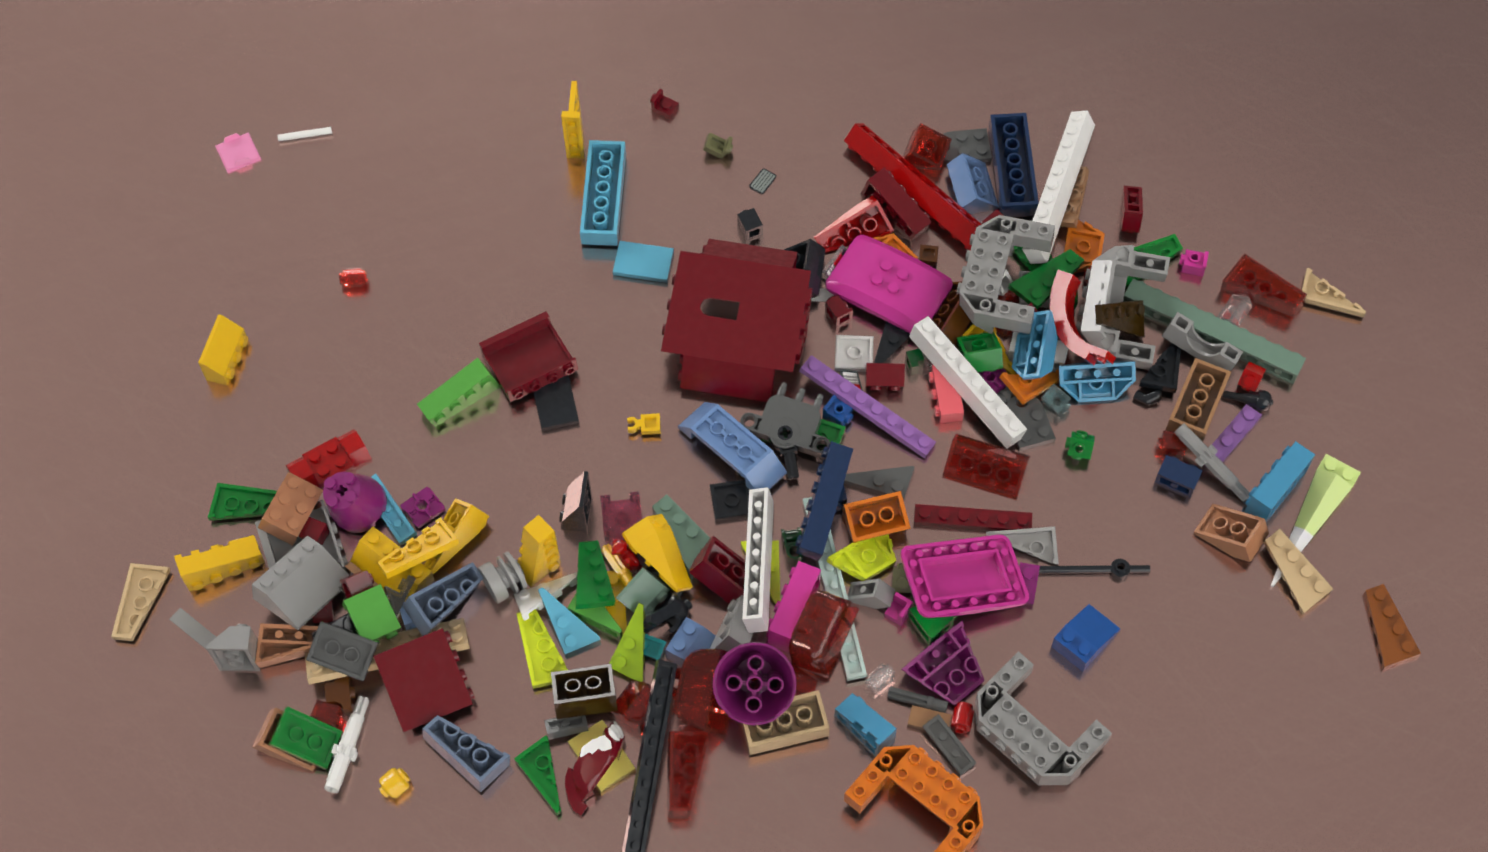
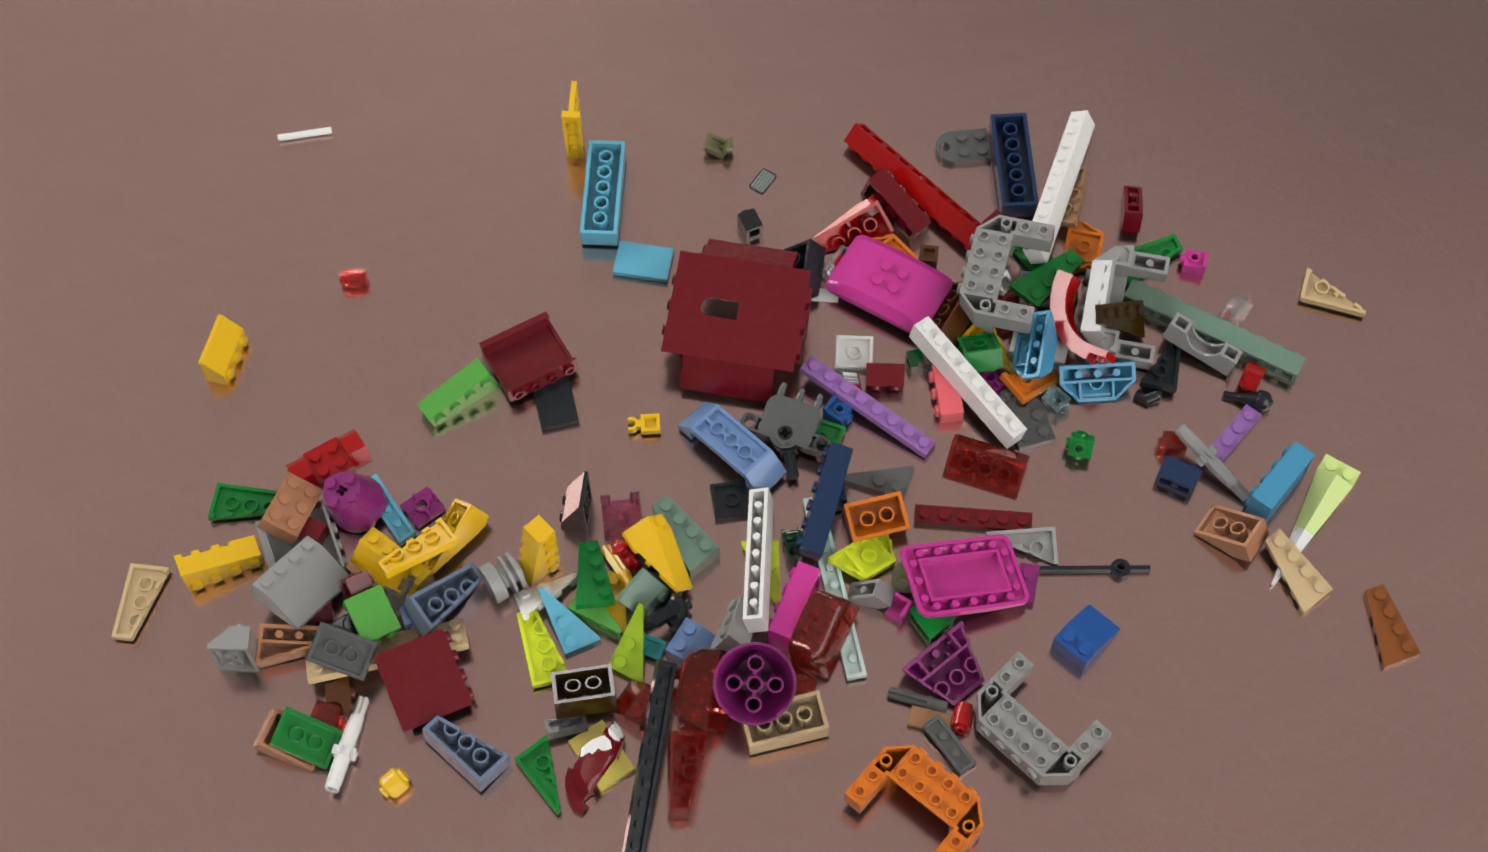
light grey sticker [169,608,216,650] -> none
bright pink piece [215,132,261,173] -> none
dark red bracket [650,89,679,119] -> none
dark red slope [689,536,745,604] -> none
dark red brick [825,295,853,327] -> none
dark azure wedge [834,693,897,757] -> none
clear brick [865,663,895,693] -> none
black wing [874,321,911,363] -> none
clear red slope [903,123,952,170] -> none
medium blue slope [947,153,999,214] -> none
medium nougat brick [1166,358,1231,441] -> none
clear red wedge [1221,254,1307,317] -> none

